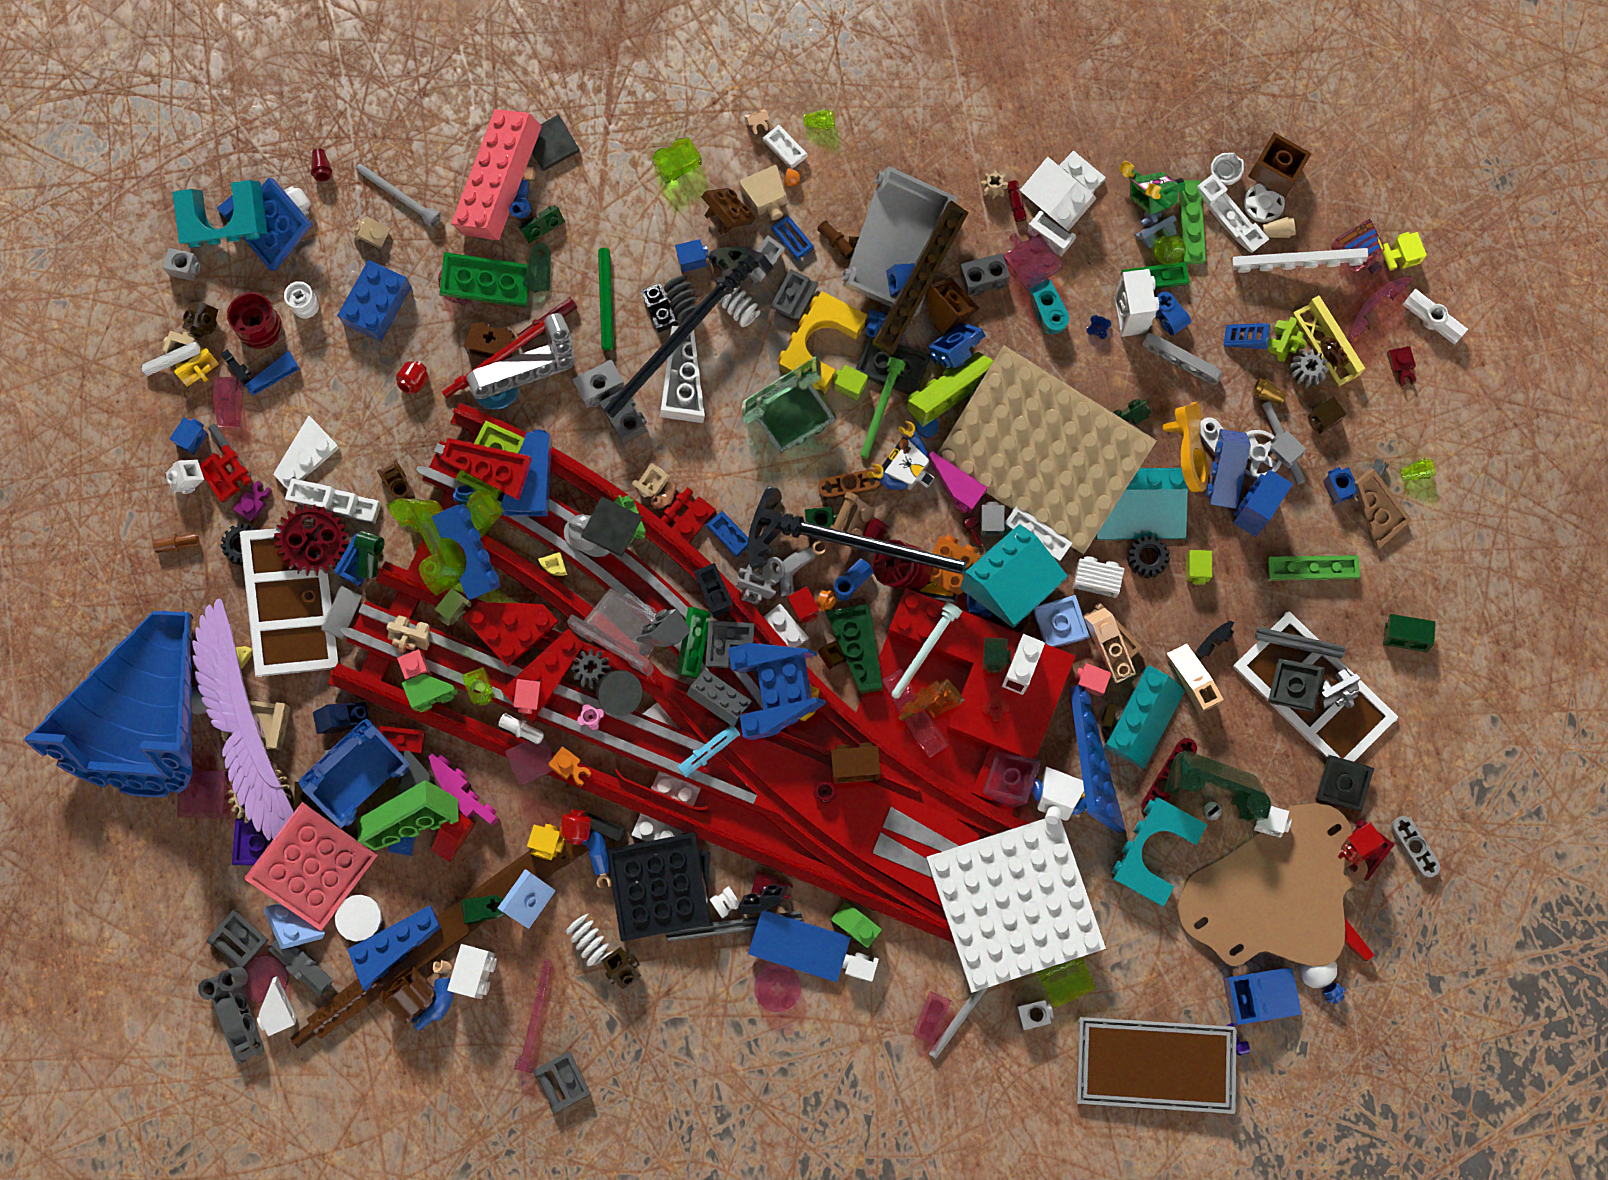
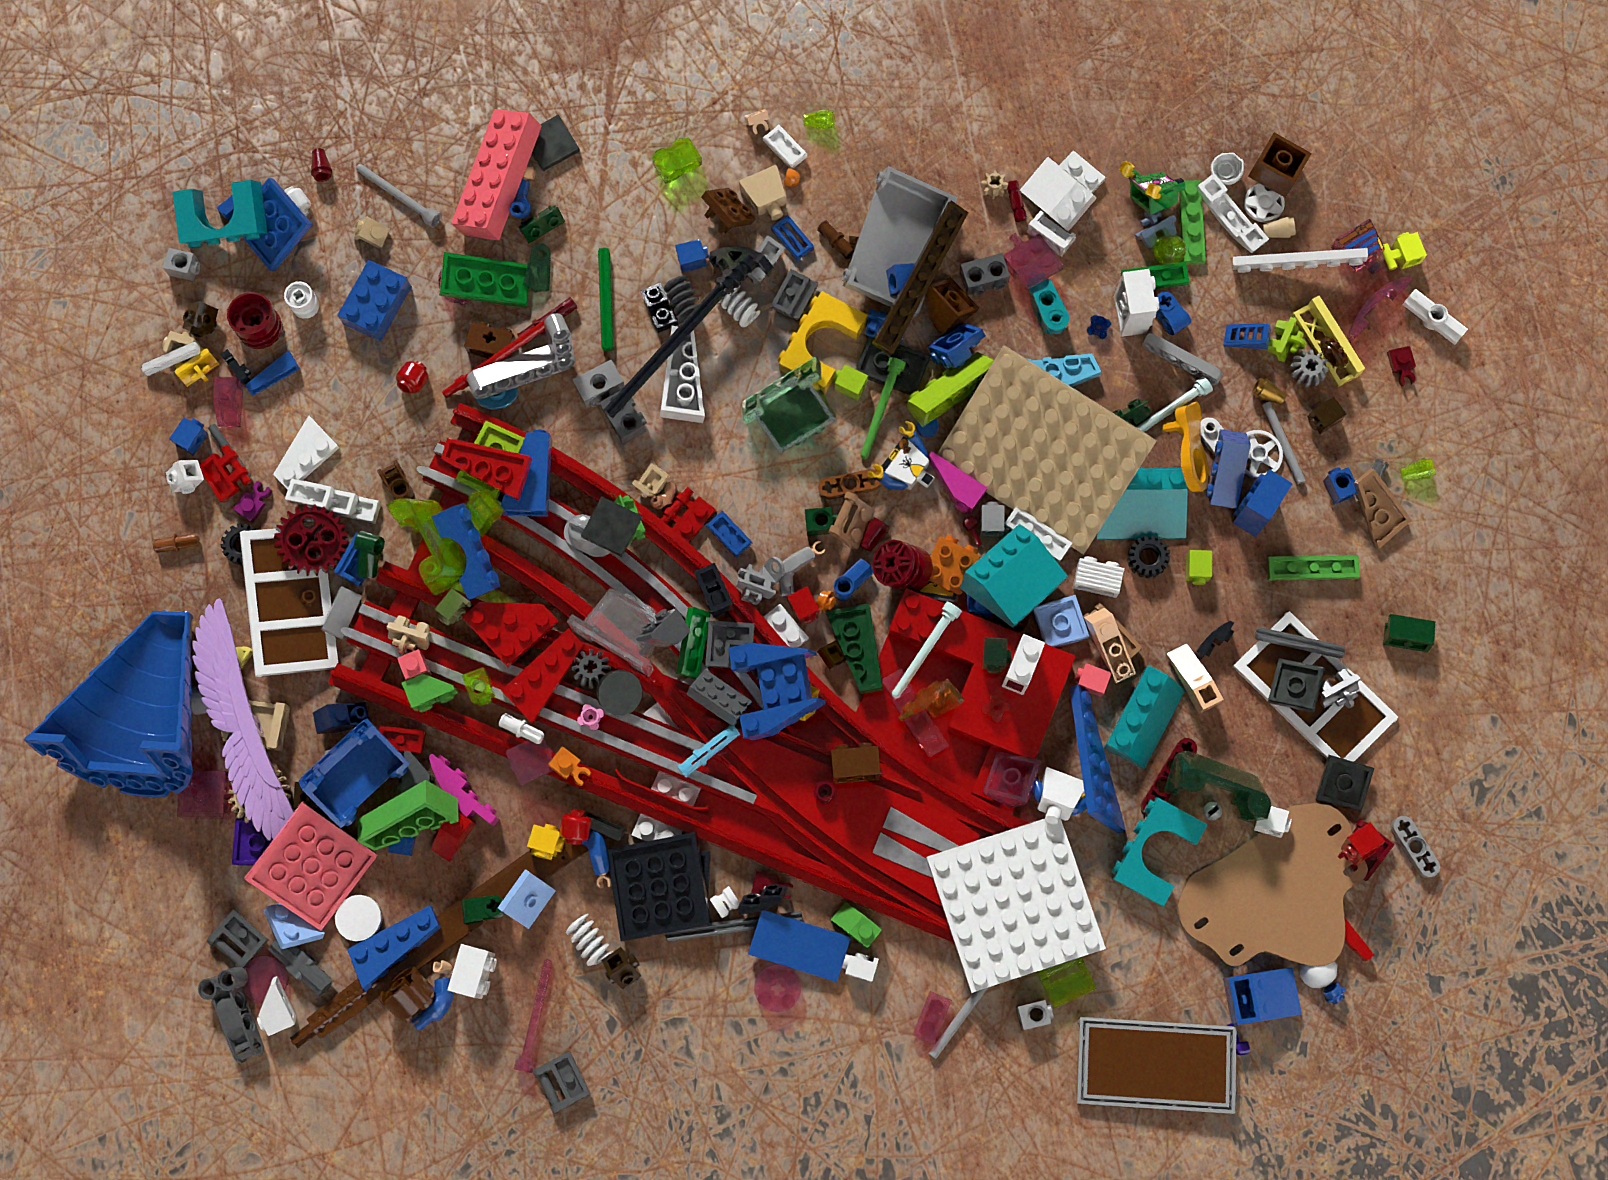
blue plate [453,486,476,505] -> none
coral brick [514,679,540,714] -> none
light yellow tile [538,552,567,576] -> none
black piece [748,486,967,575] -> none
dark brown tile [1100,703,1117,731] -> none
light grey brick [1270,431,1306,469] -> none
none -> medium azure wing [1027,354,1101,387]
none -> light aqua piece [1136,376,1213,432]

